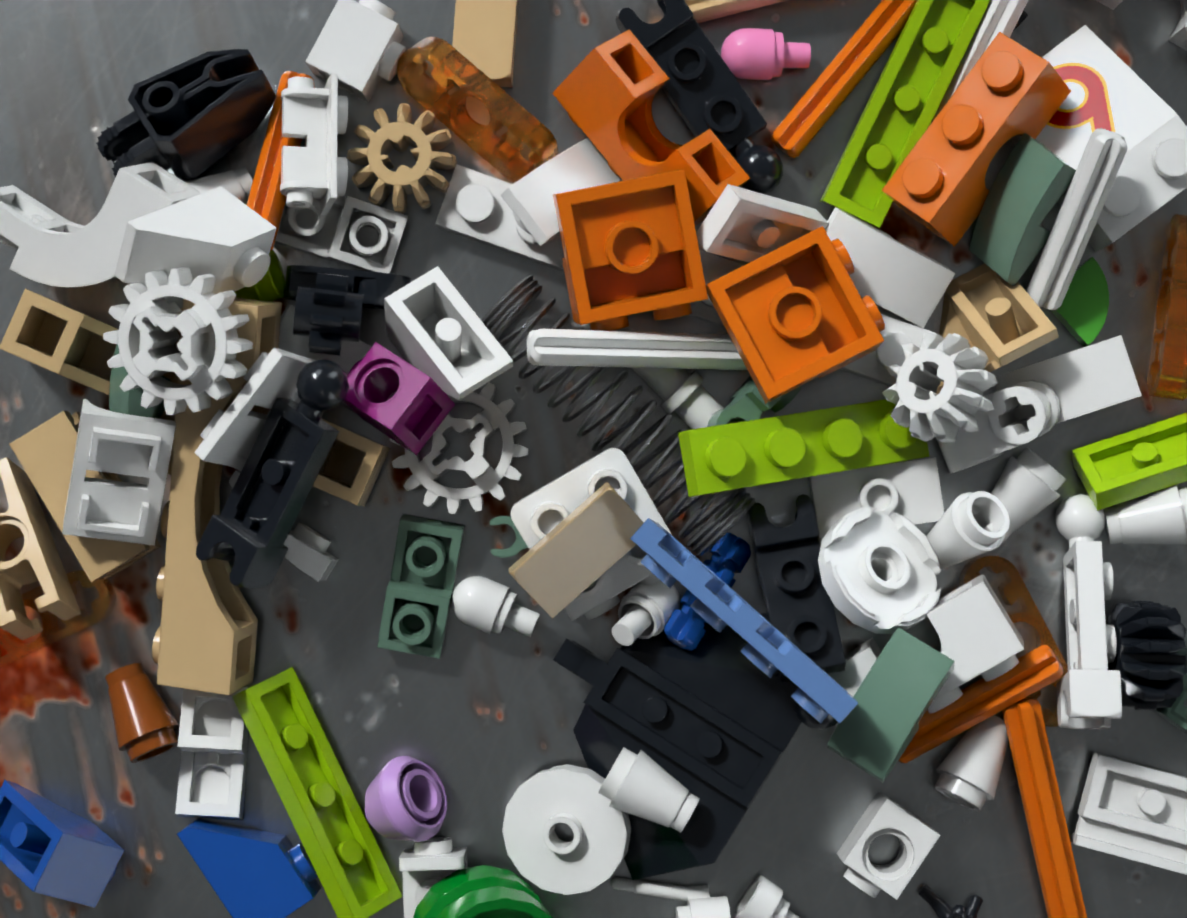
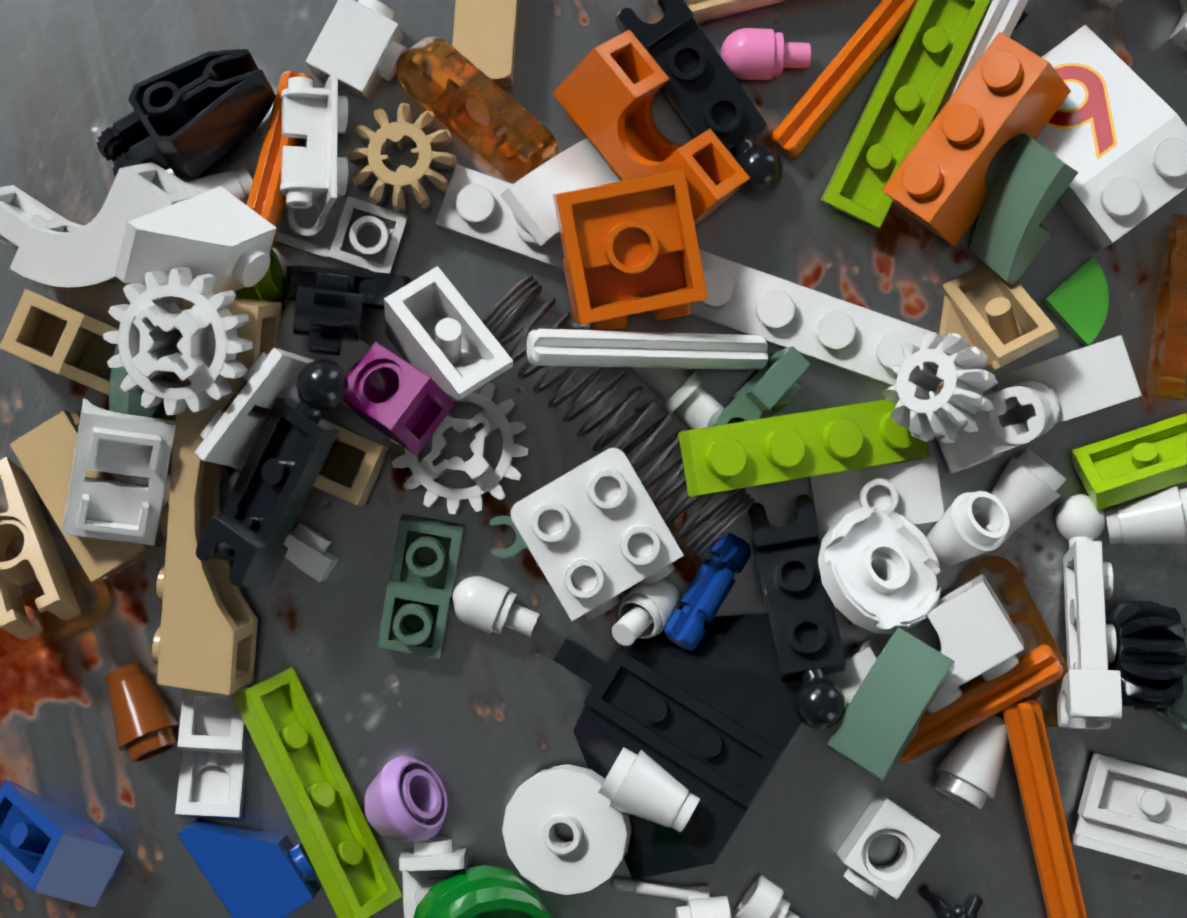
tan slope [509,482,644,619] -> none
medium blue wing [630,518,858,723] -> none
white plate [696,184,829,262] -> none
orange plate [706,226,885,404] -> none
white slope [825,207,956,329] -> none
white axle [1027,128,1128,310] -> none

